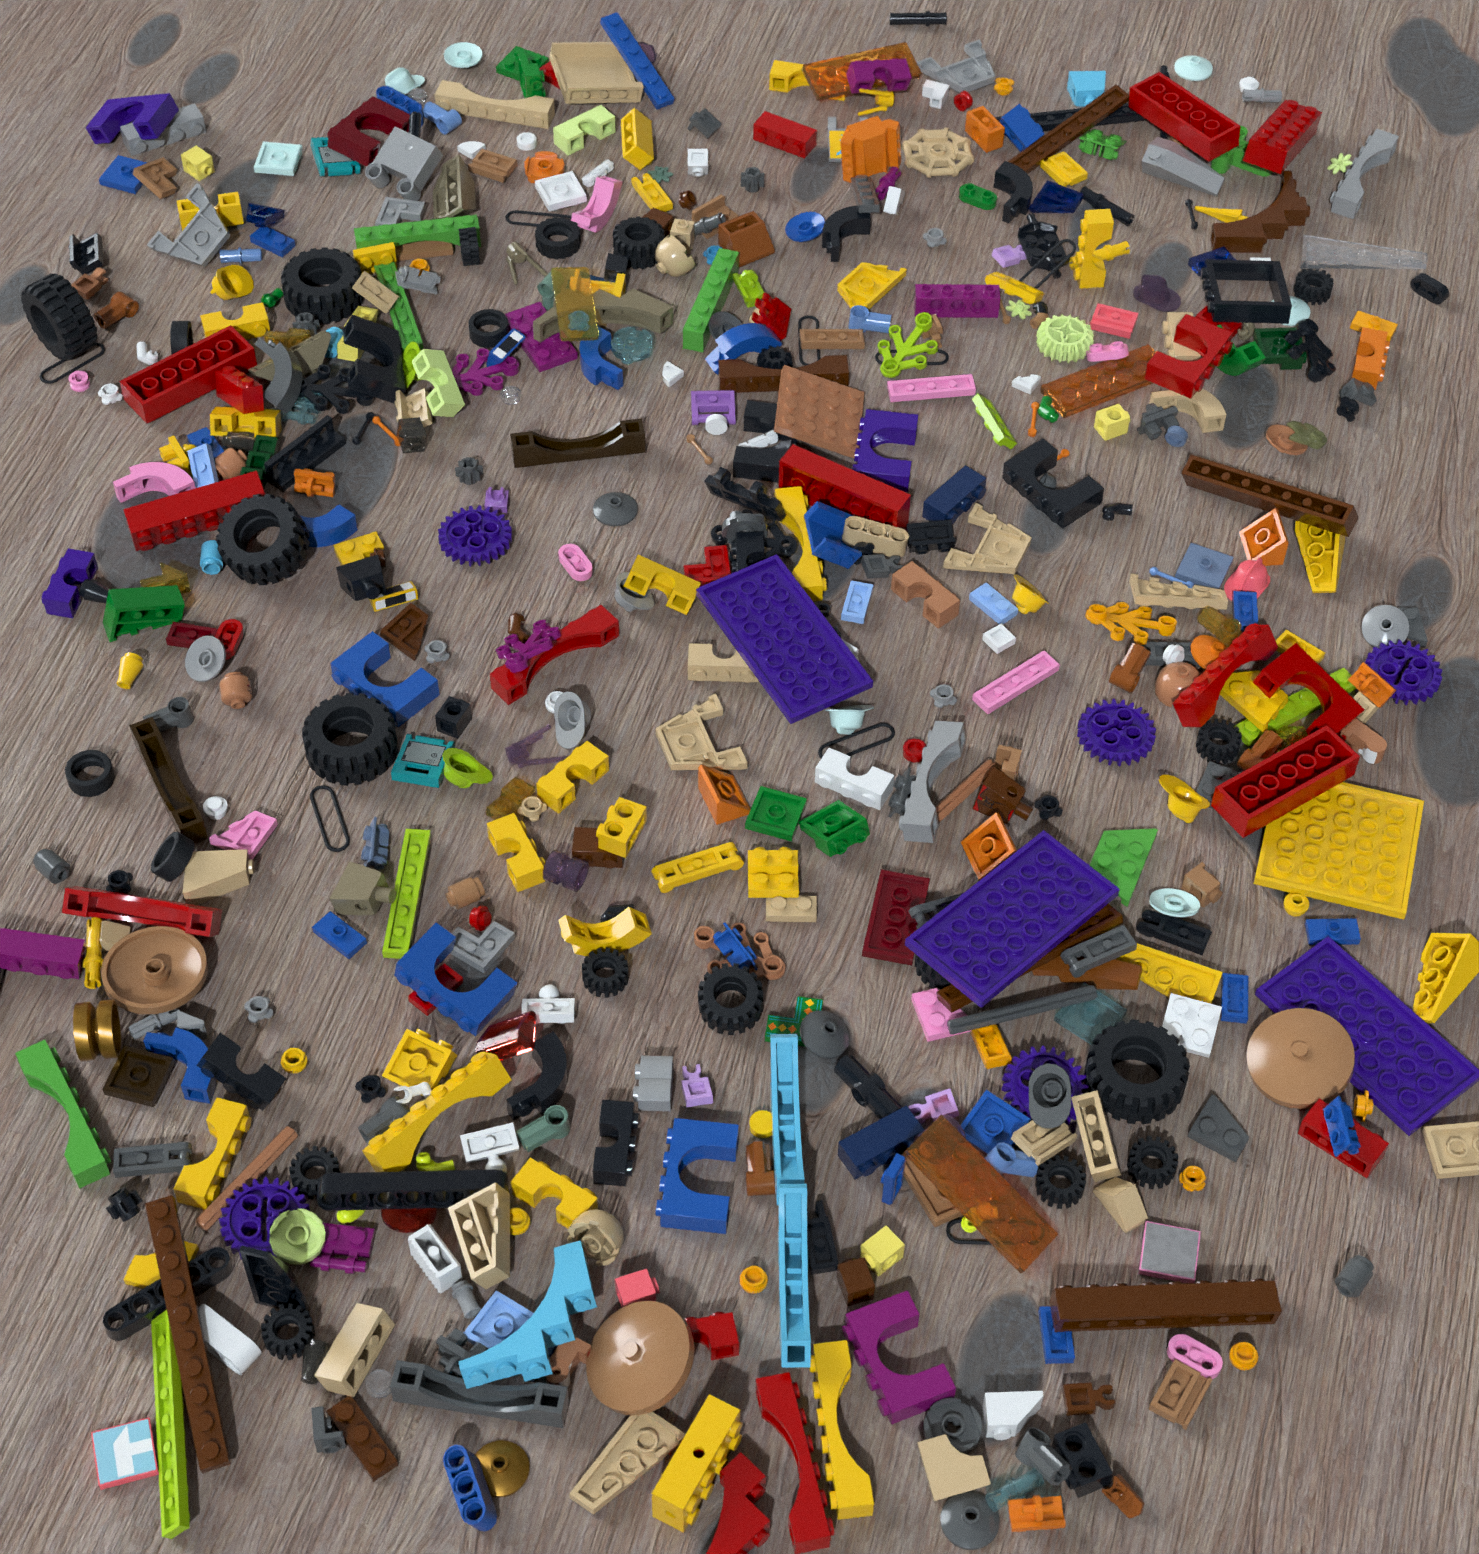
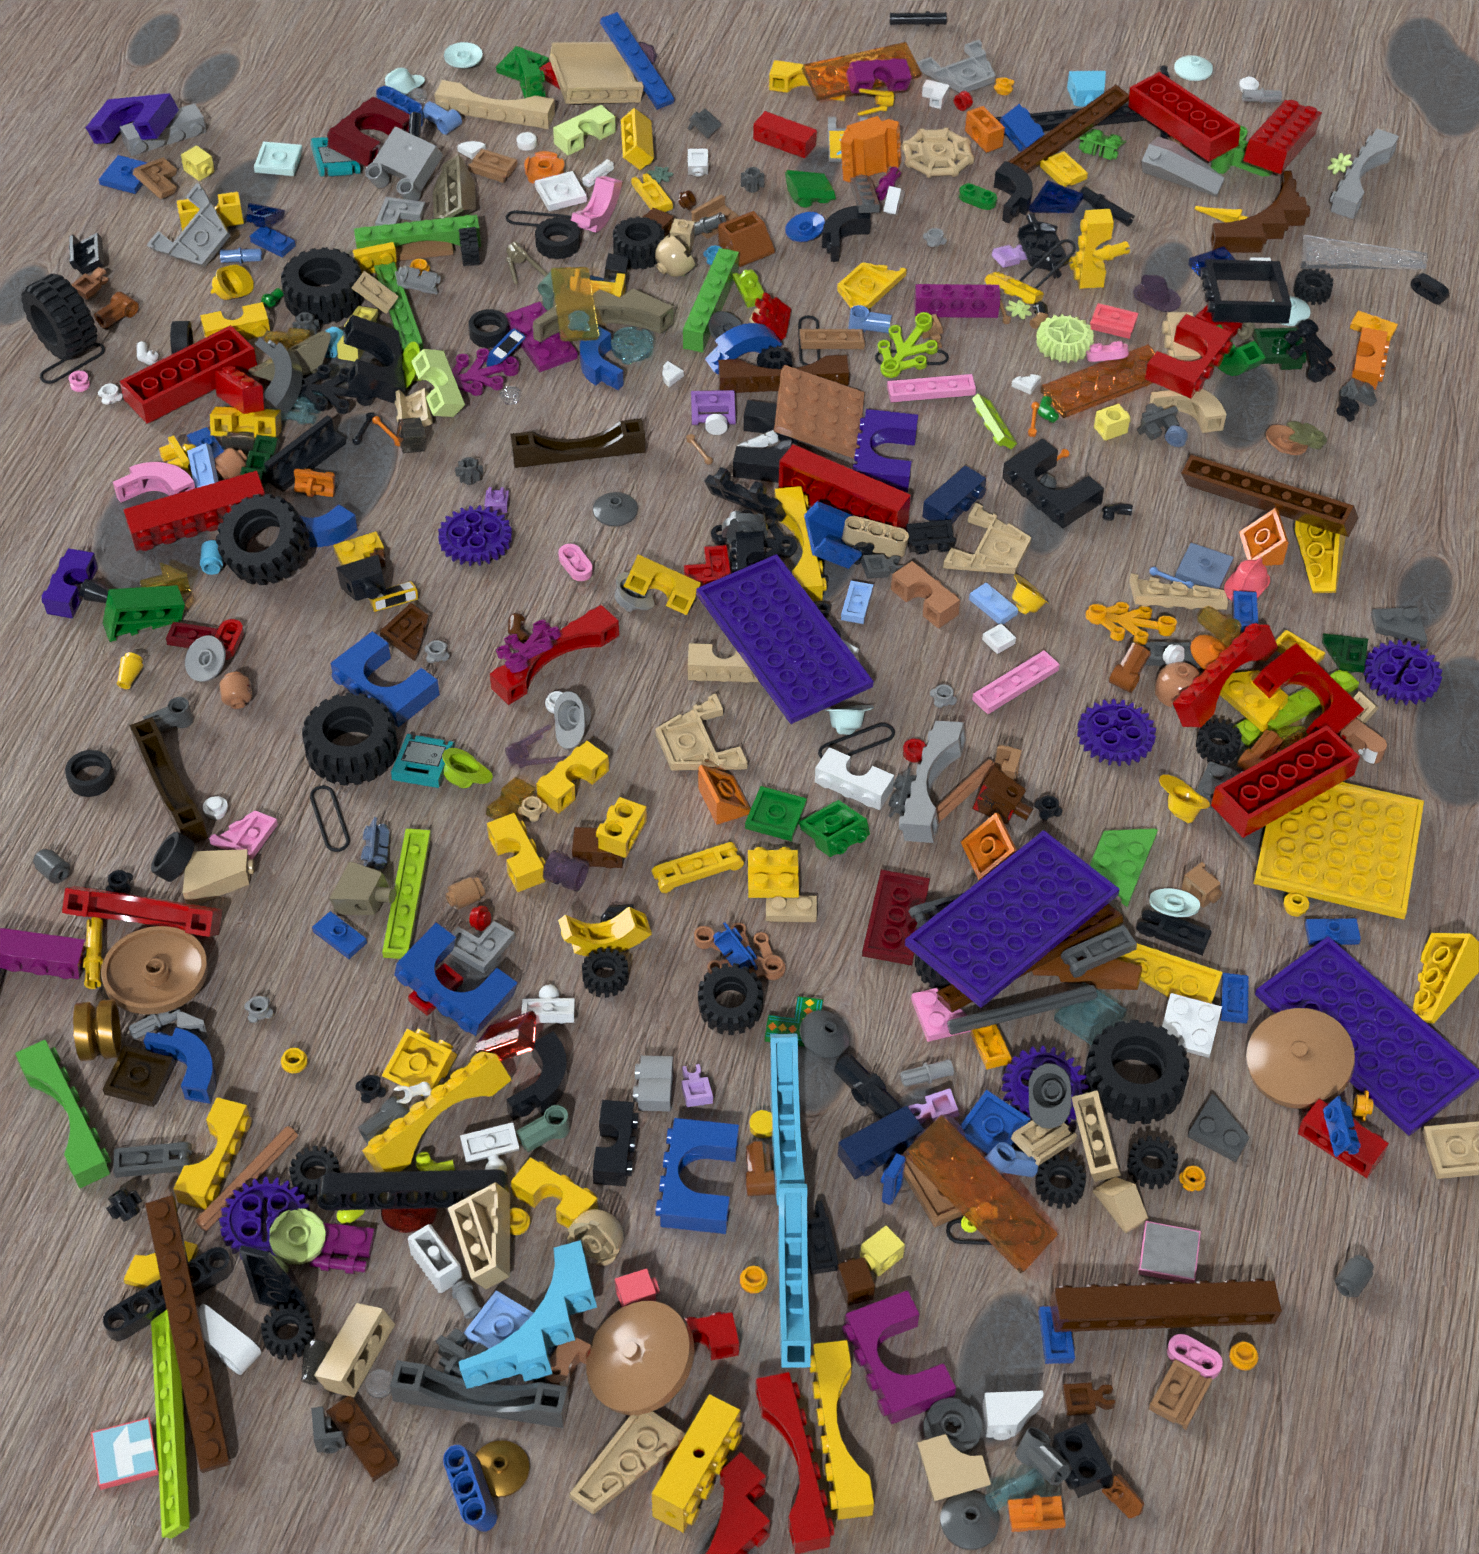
tan slope [100,921,131,951] -> none
black arch [196,1033,286,1111] -> none
black brick [435,696,472,739] -> none
black hinge [1185,199,1198,230] -> none
orange hips [1348,662,1396,708] -> none
light grey dish [1362,605,1409,648] -> none
none -> green slope [785,170,836,208]
none -> light grey axle [900,1059,954,1087]
none -> dark green wing [1322,633,1369,673]

